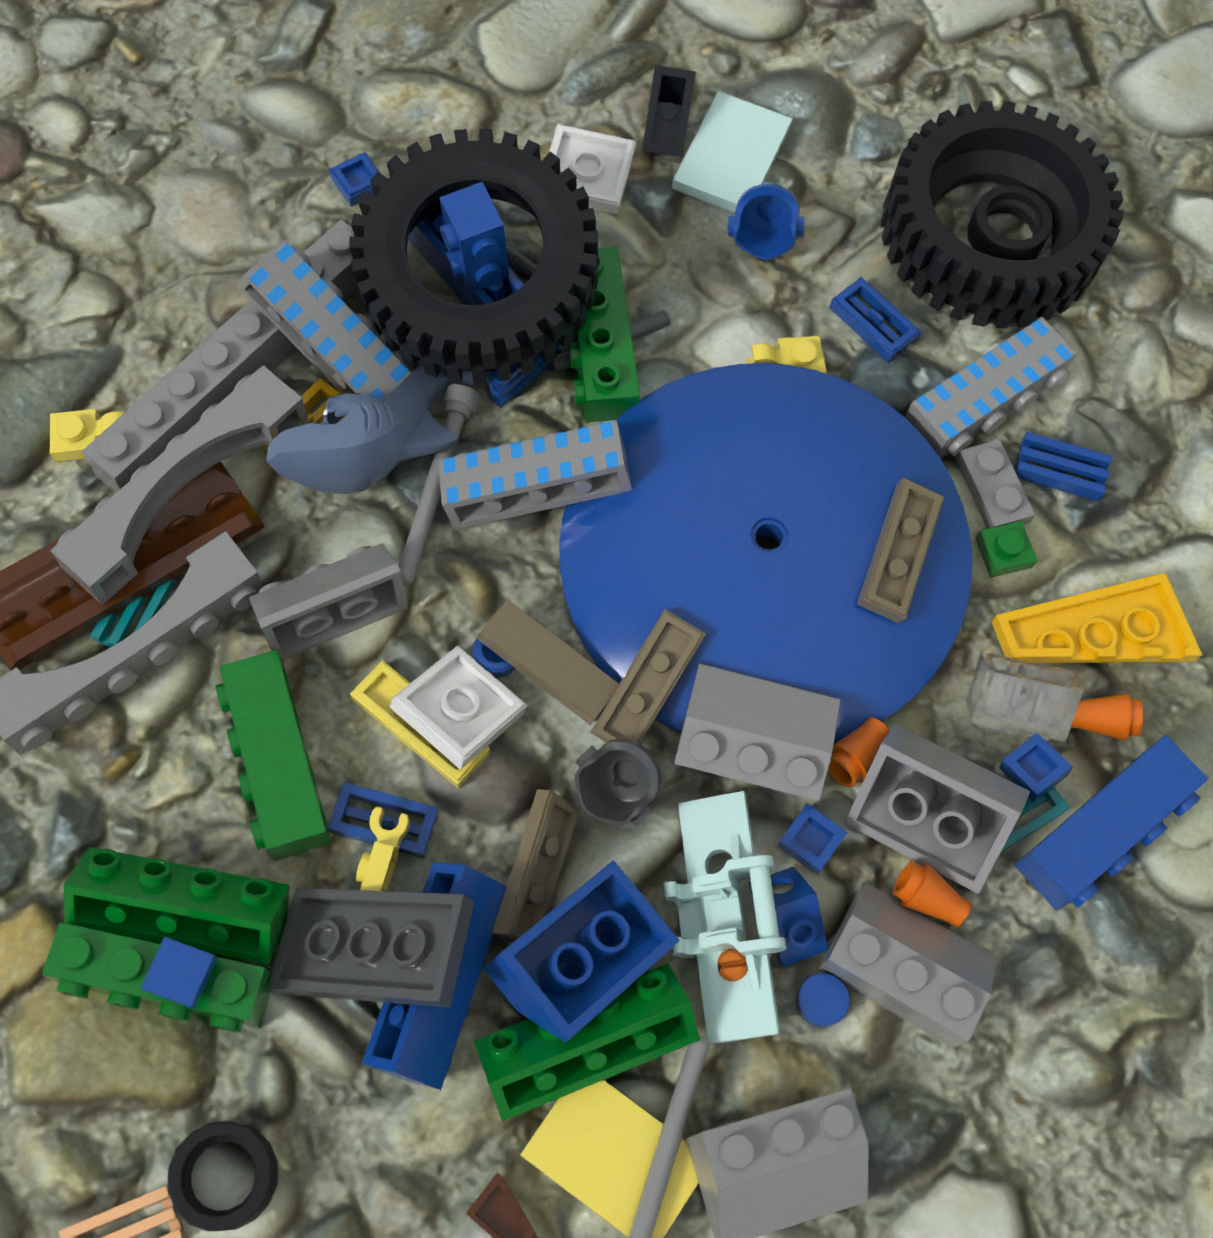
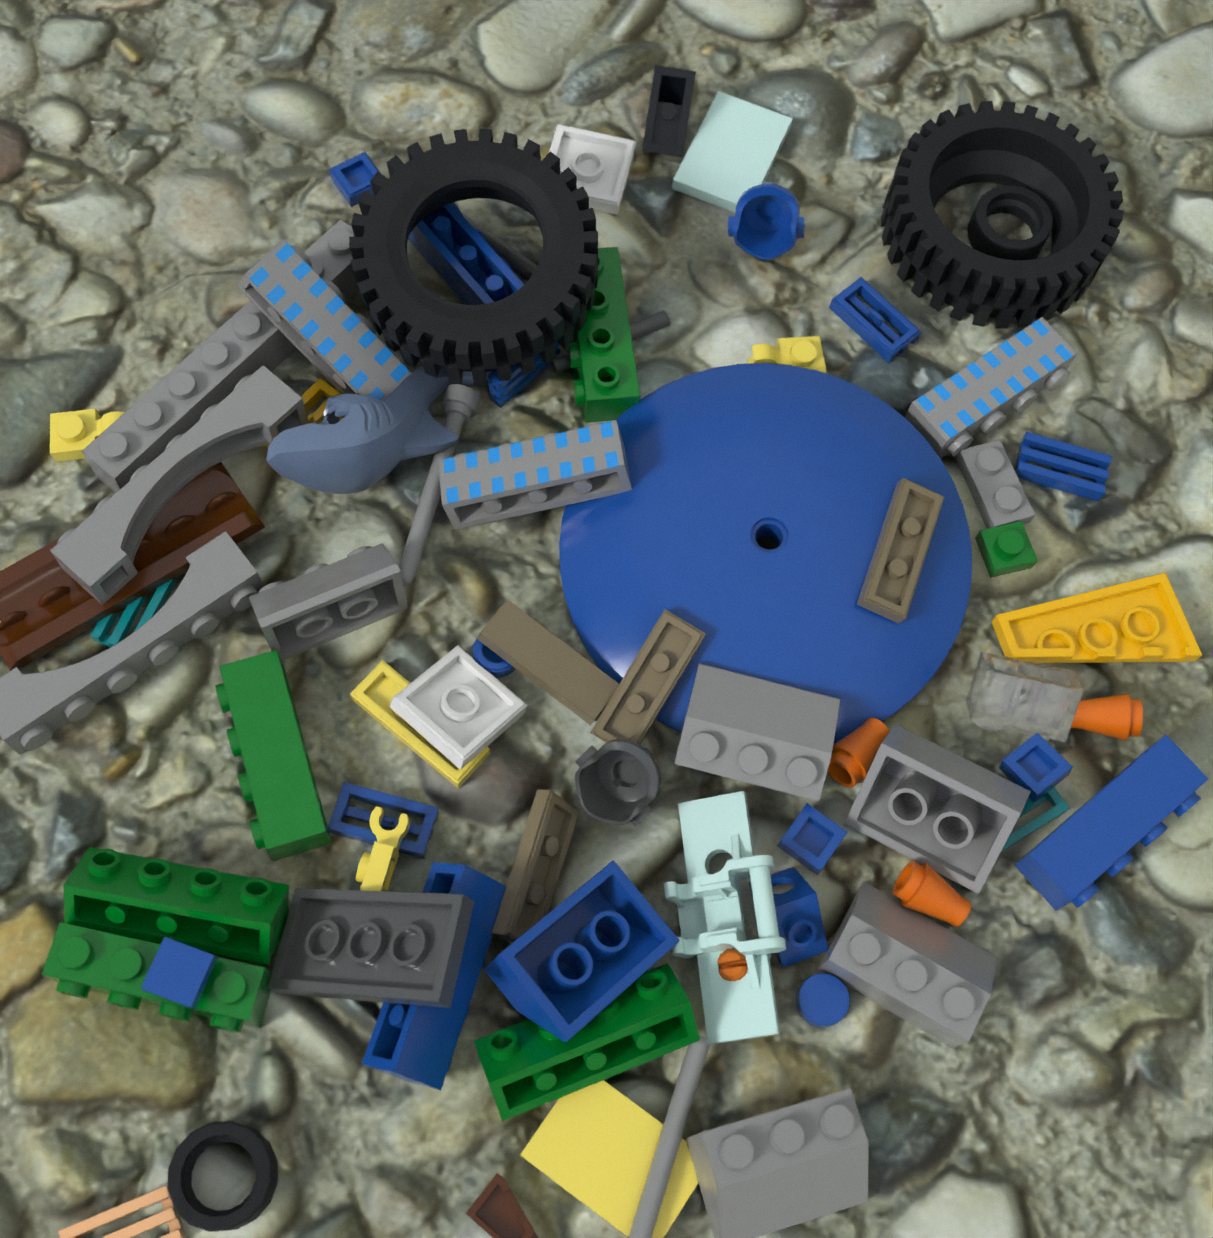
blue brick [439,182,509,292] -> none

